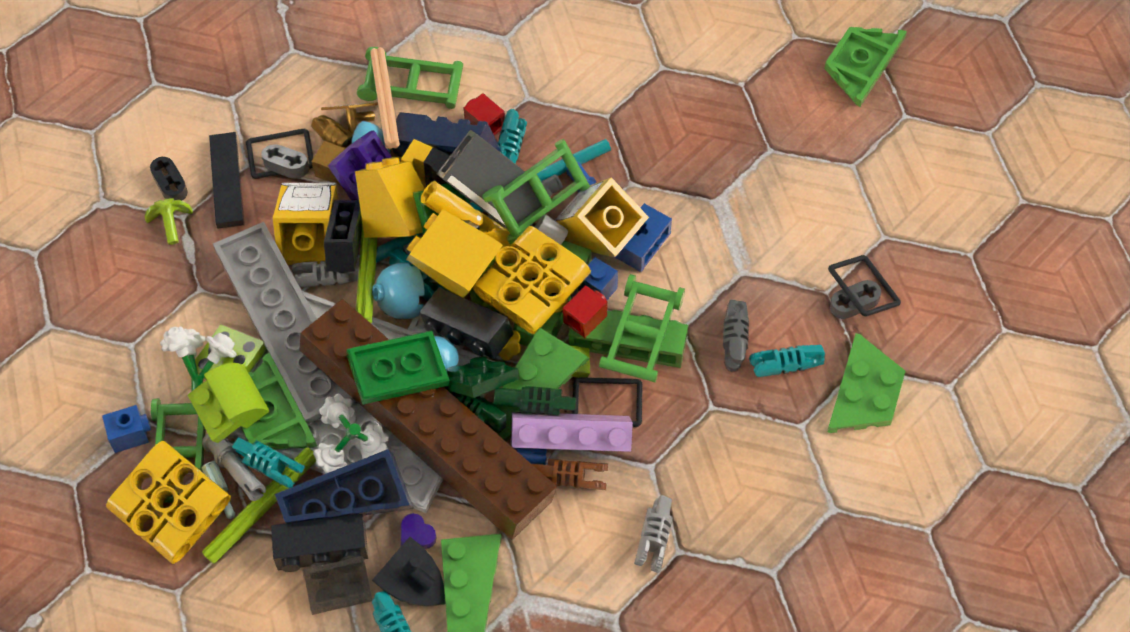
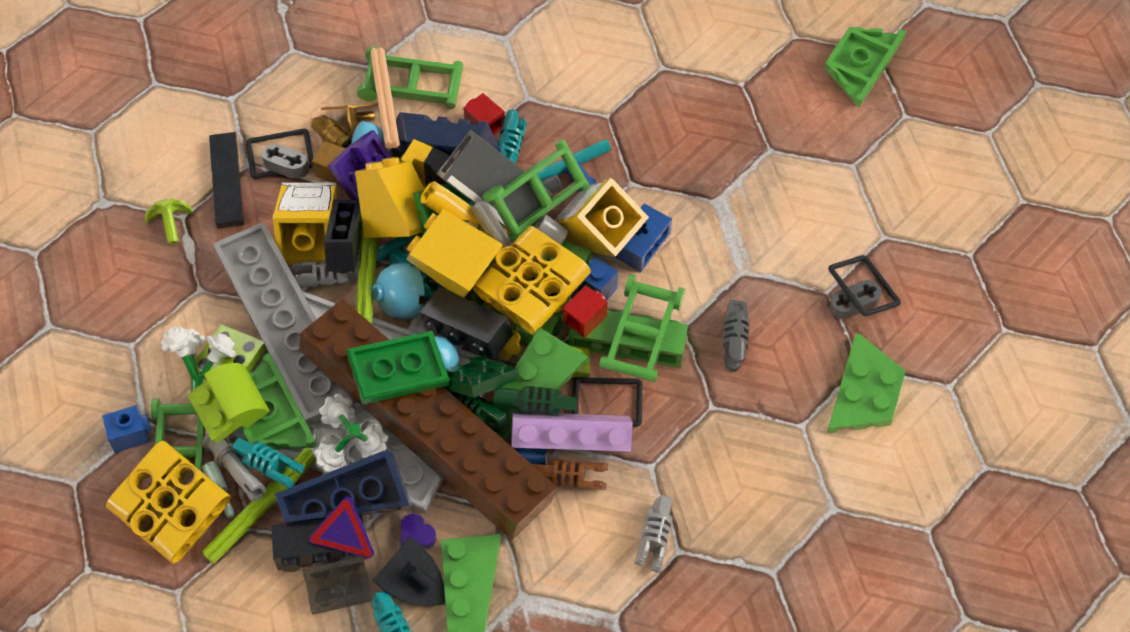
black beam [150,156,188,201] -> none
teal hinge [749,345,825,377] -> none
none -> piece [309,497,374,558]
none -> light grey axle [471,200,512,249]

